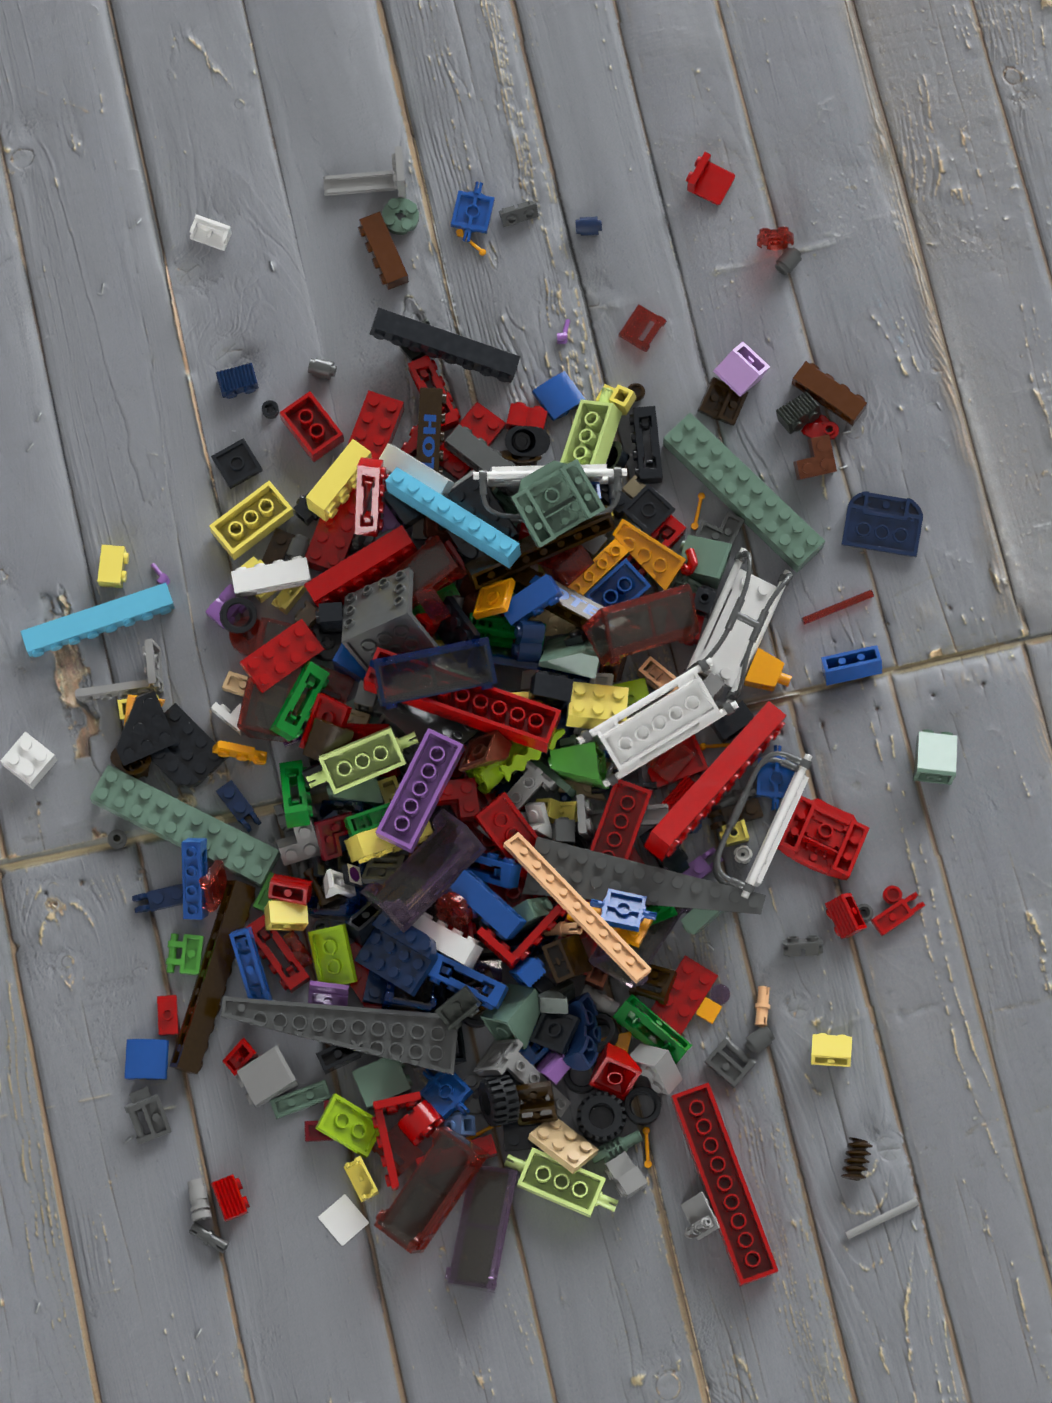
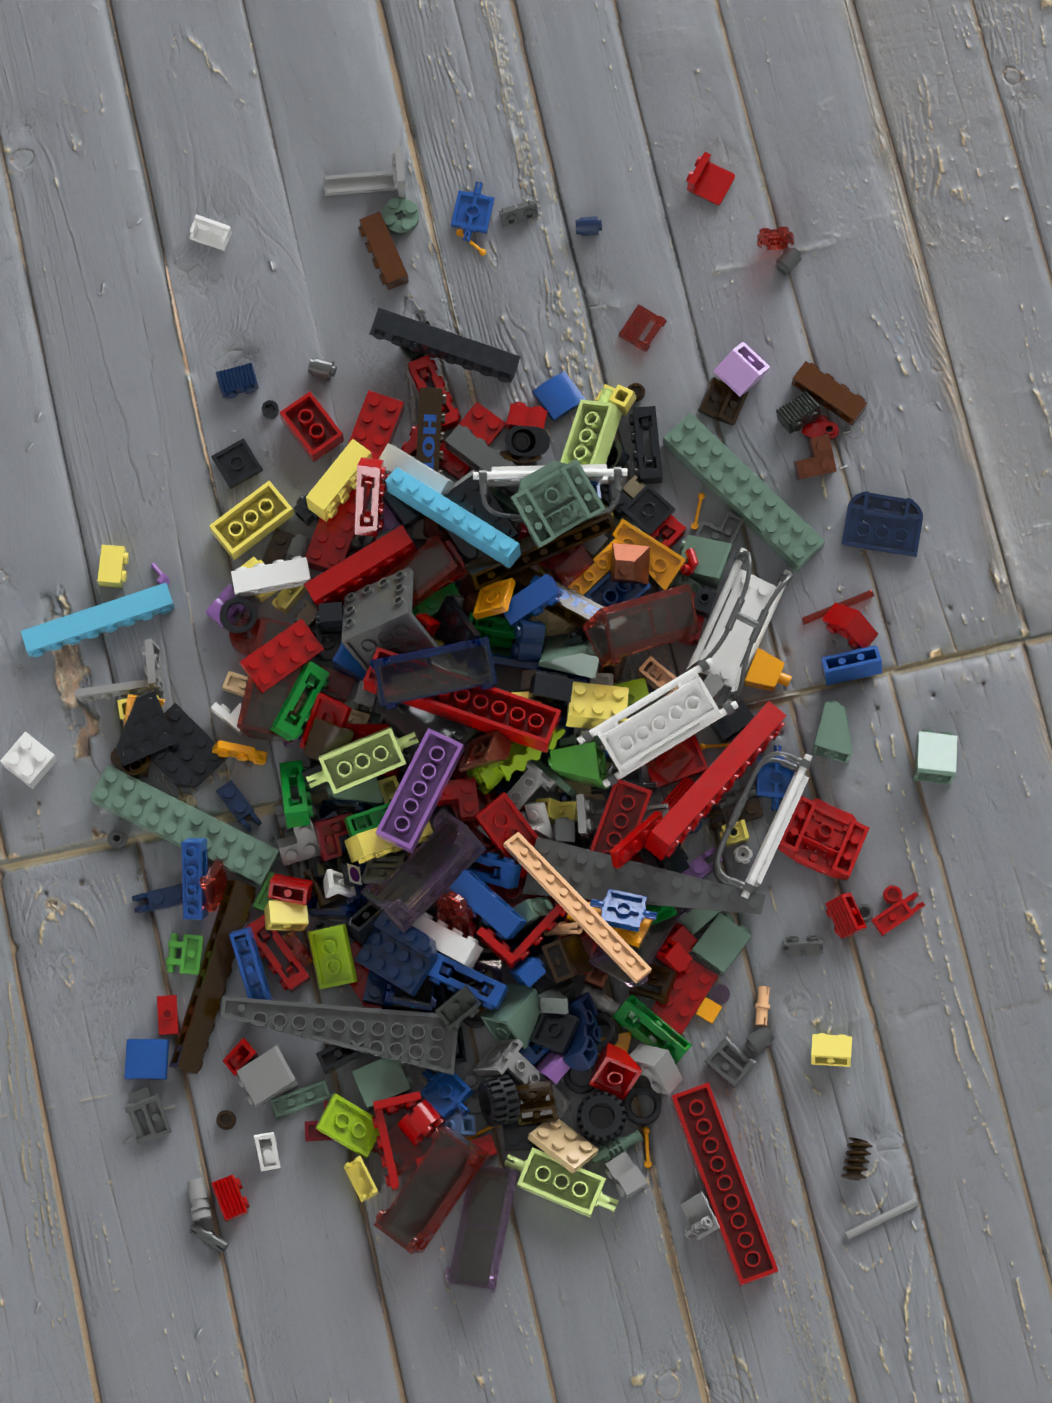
medium lavender plate [308,981,349,1006] -> none
white sticker [318,1194,369,1246] -> none
clear red plate [414,583,451,625] -> none
medium lavender hand [557,319,570,344] -> none
none -> dark brown plate [216,1110,236,1130]
none -> white slope [254,1132,281,1171]
none -> copper slope [610,543,650,585]
none -> red plate [610,811,663,869]
none -> red brick [649,922,698,973]
none -> sand green brick [691,913,752,976]
none -> sand green slope [811,701,853,764]
none -> red brick [822,602,878,650]

